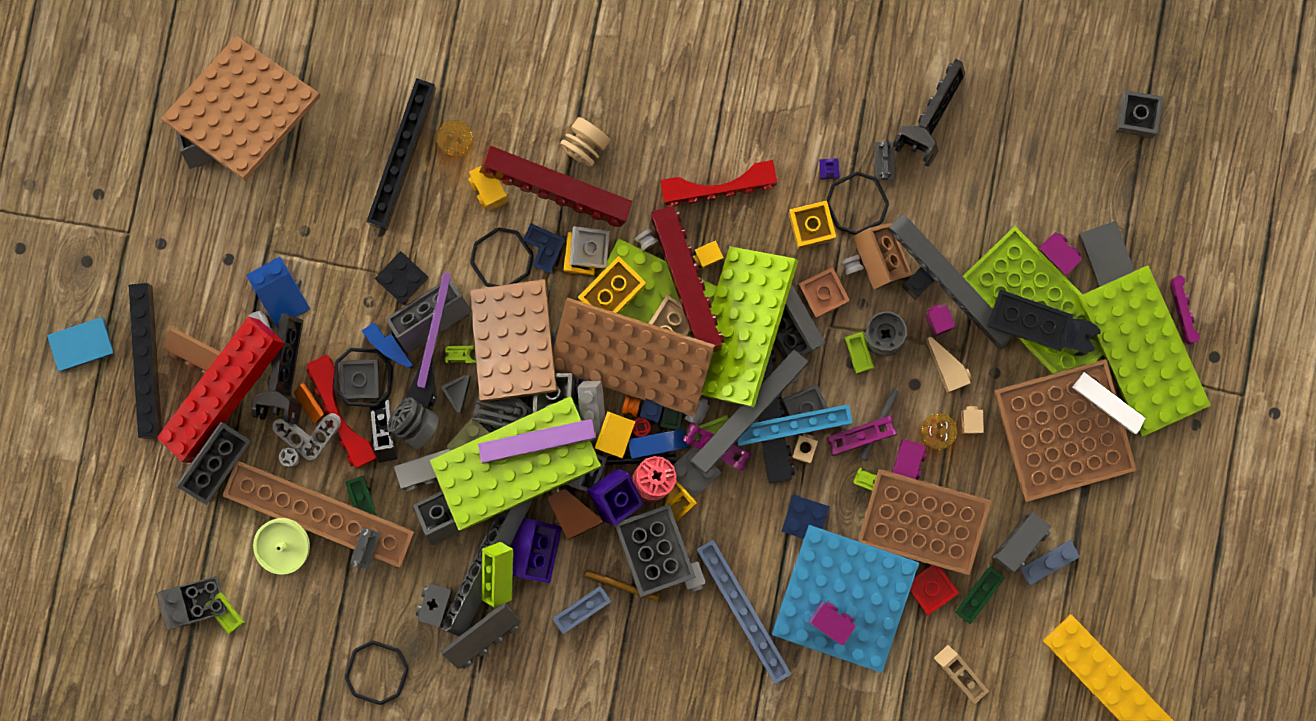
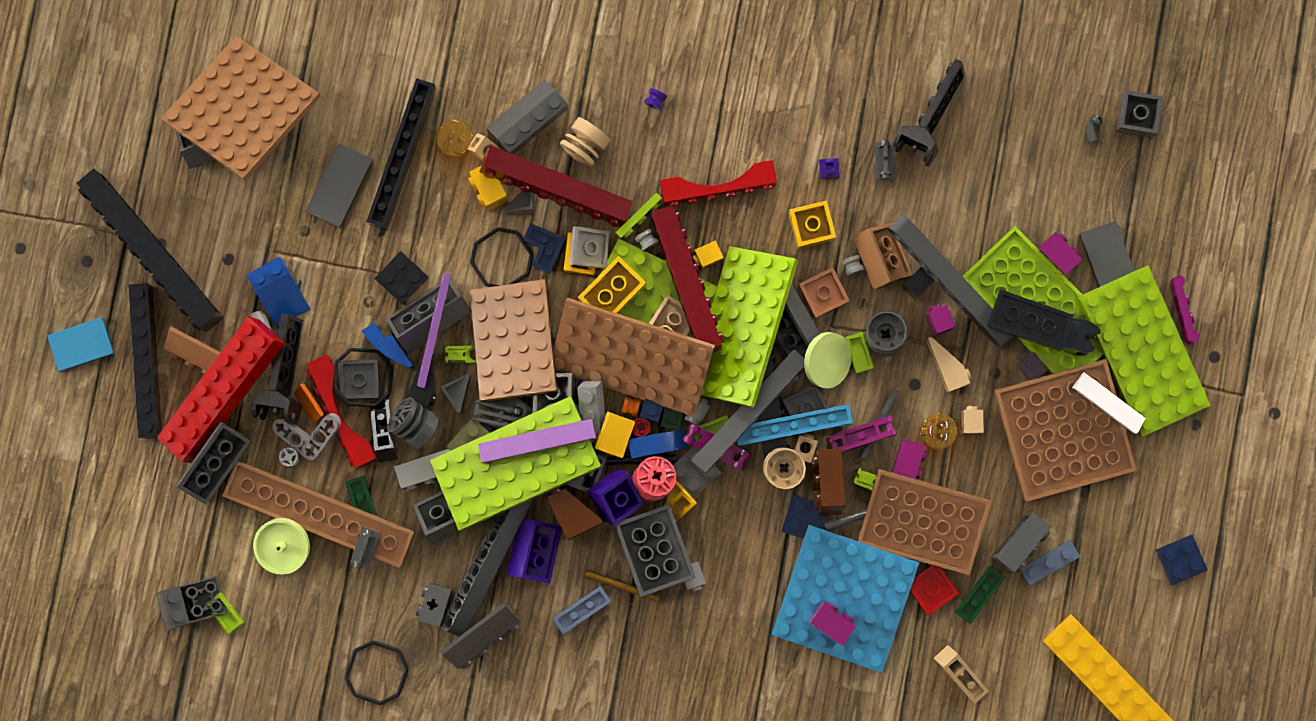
lime brick [482,542,513,608] -> none
sand blue plate [696,540,791,684] -> none
black piece [826,172,889,235] -> none
none -> black brick [77,168,224,332]
none -> dark grey tile [305,143,373,228]
none -> tan brick [466,133,501,161]
none -> dark grey slope [486,80,569,154]
none -> dark grey slope [504,191,534,215]
none -> lime plate [614,193,661,239]
none -> dark purple wheel [644,88,667,111]
none -> tan wheel [763,447,806,489]
none -> yellowish green piece [804,332,852,388]
none -> reddish brown brick [811,449,845,516]
none -> dark grey bar [824,510,866,531]
none -> brick [1016,352,1048,381]
none -> dark grey arm [1085,115,1103,143]
none -> dark blue plate [1155,535,1208,585]

